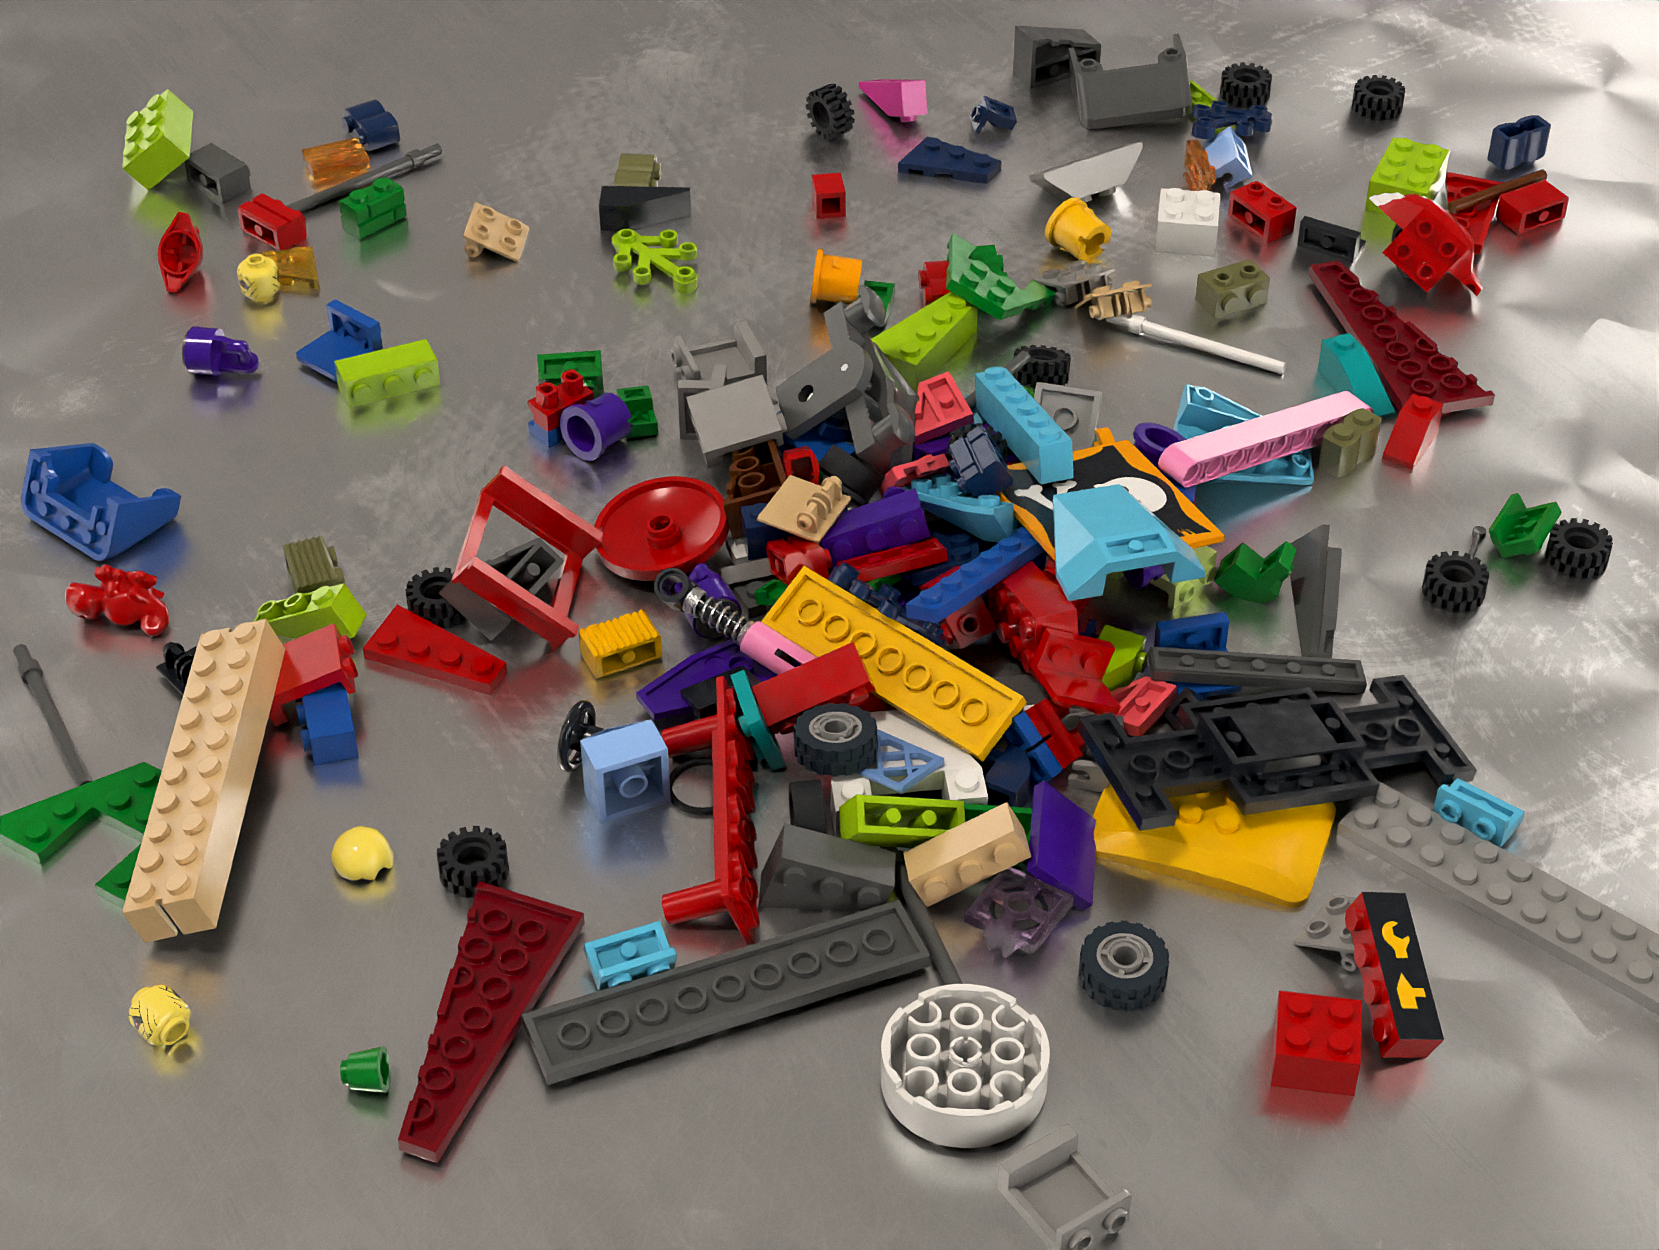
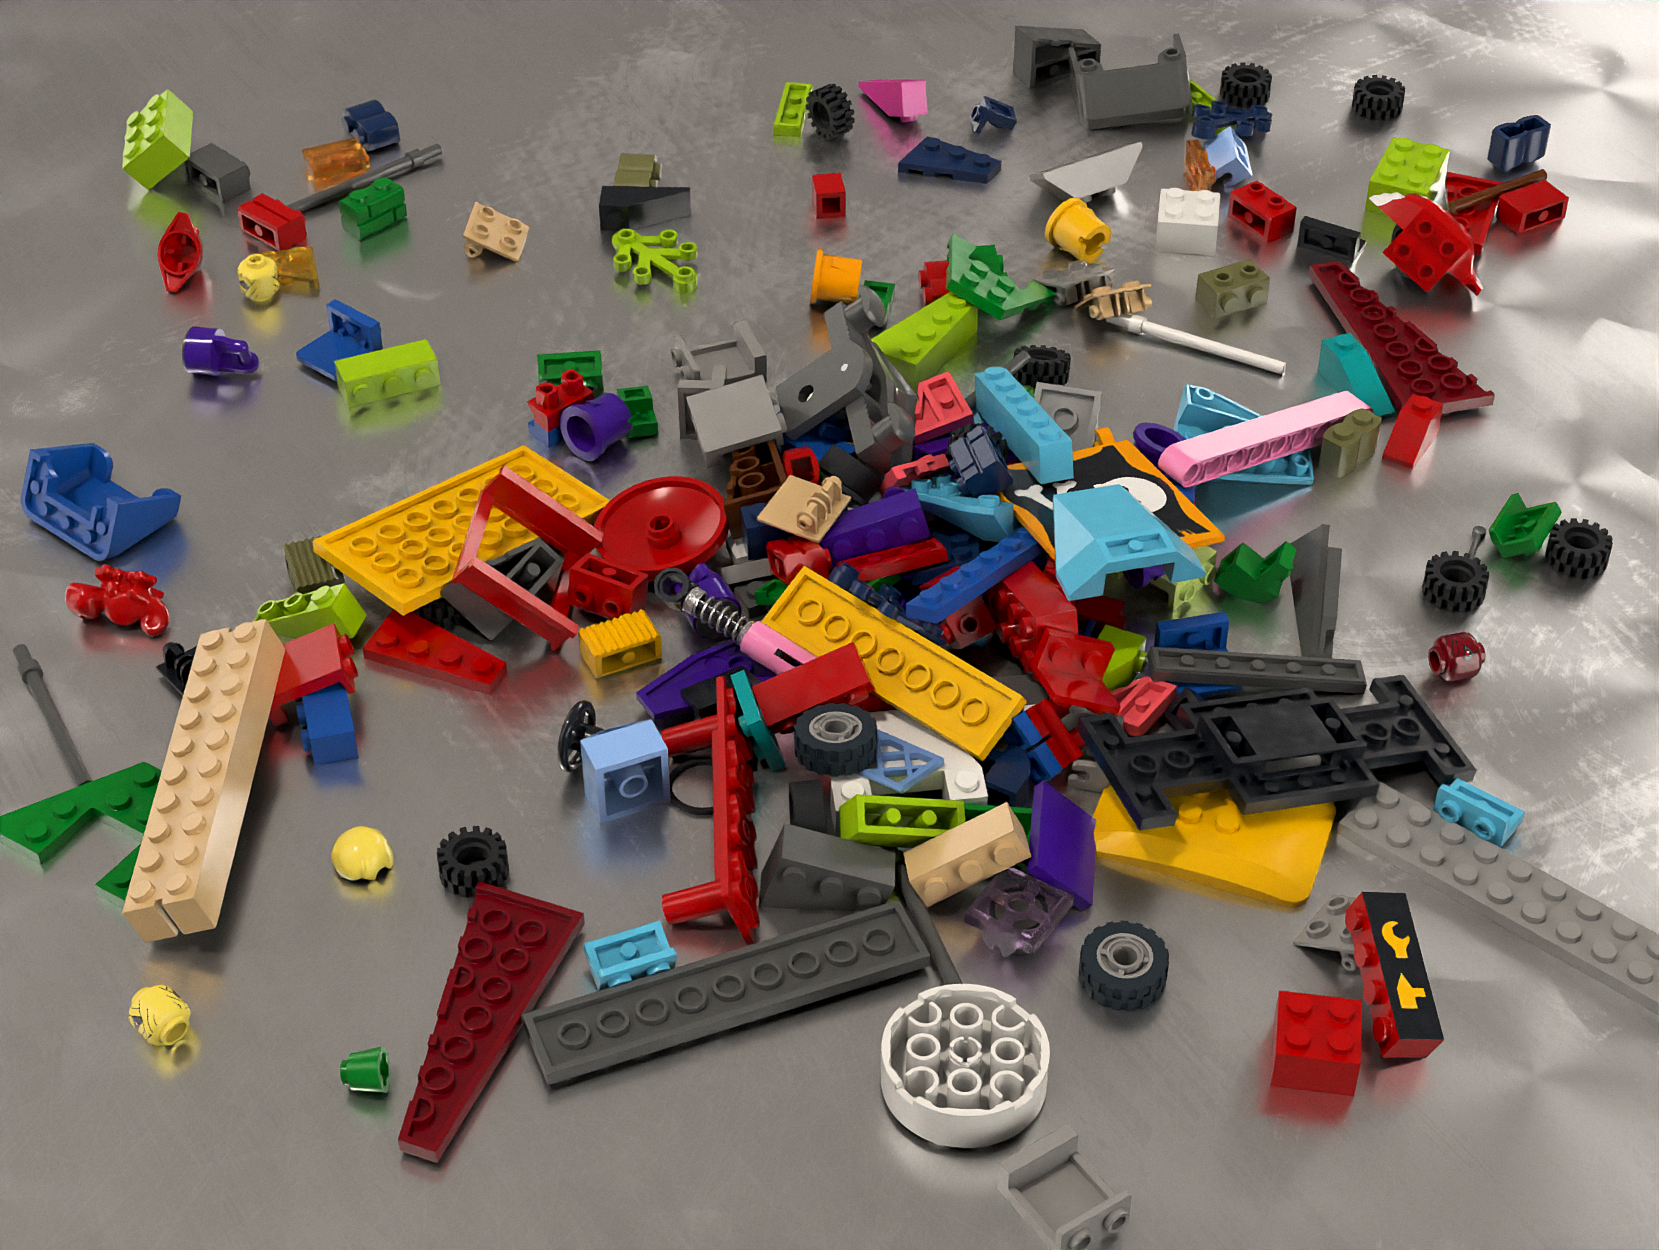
none -> yellow plate [313,445,610,616]
none -> red brick [567,553,649,620]
none -> lime tile [773,82,813,137]
none -> dark red brick [1076,596,1128,635]
none -> dark red head [1428,632,1486,682]

